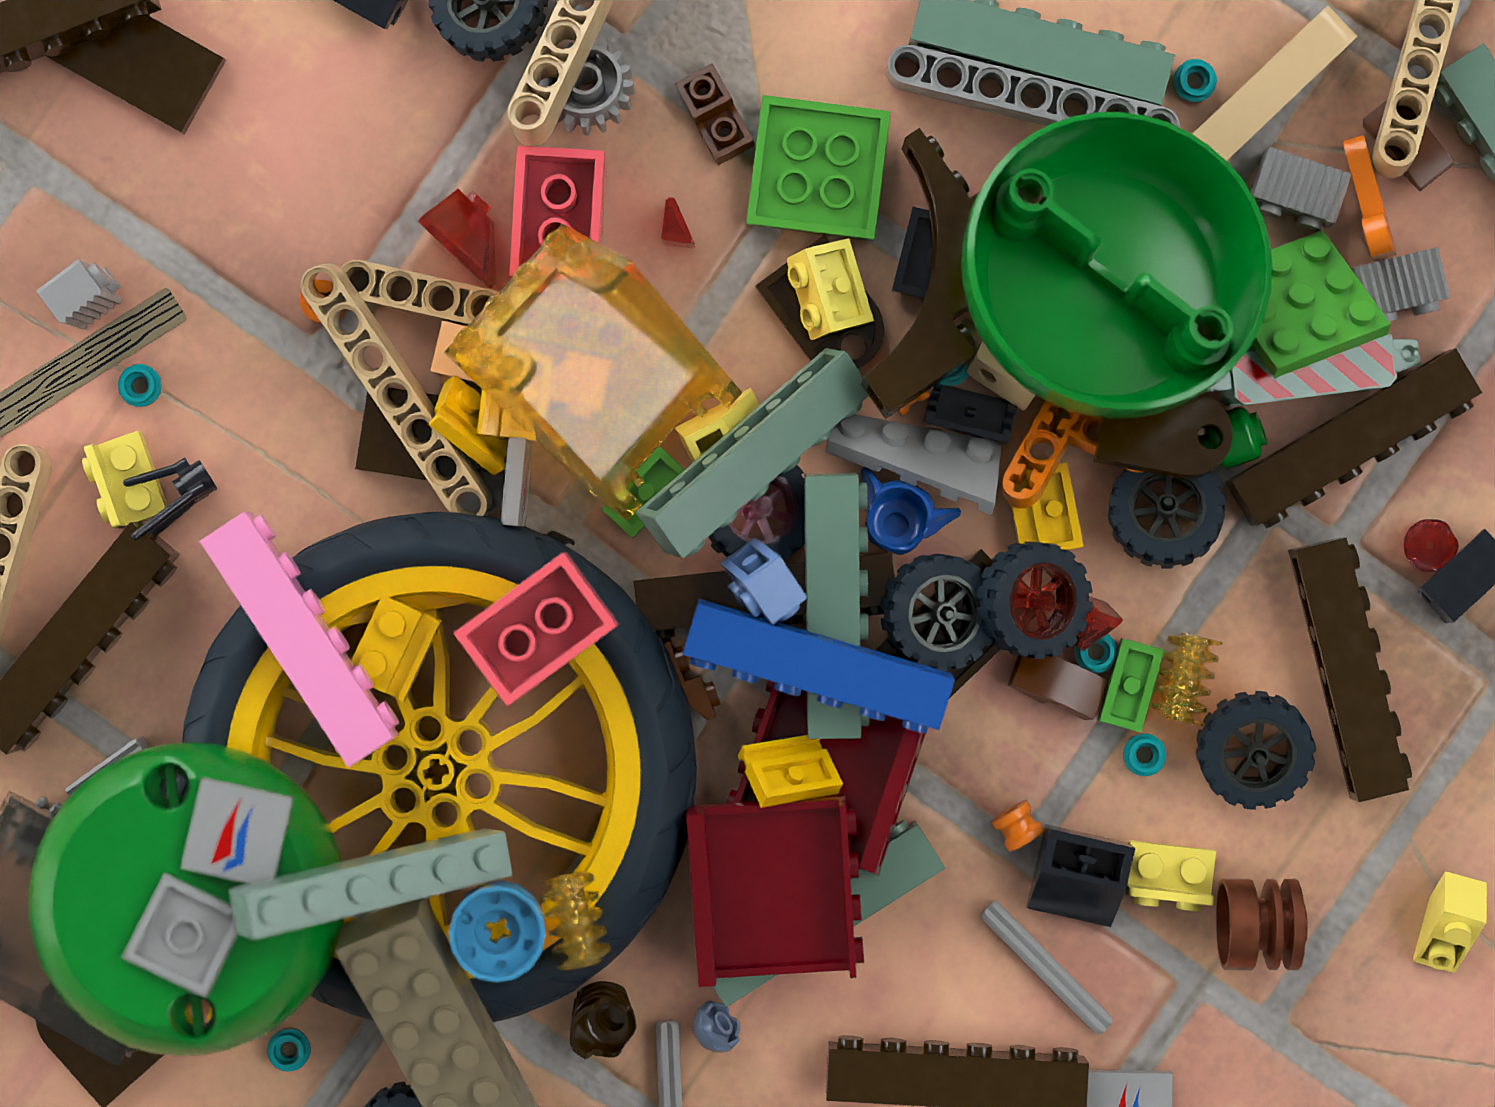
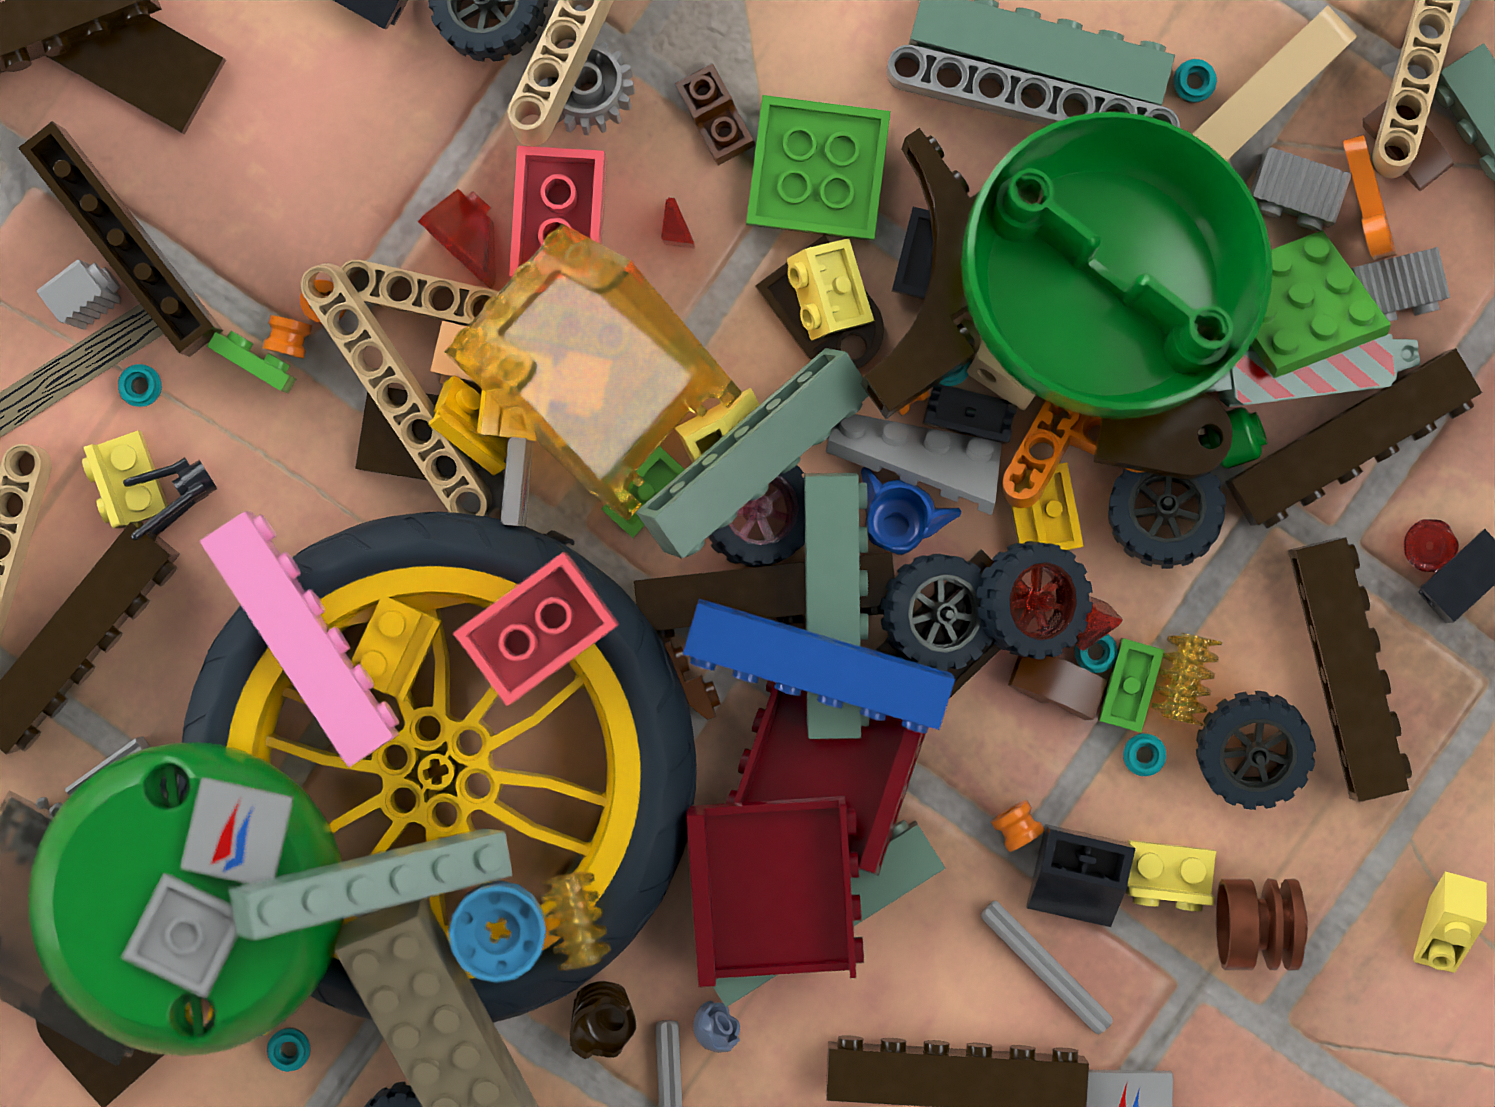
medium blue brick [720,537,808,624] -> none
yellow plate [738,735,843,808] -> none
none -> dark brown brick [18,121,223,357]
none -> bright green plate [207,330,296,393]
none -> orange wheel [262,315,312,359]

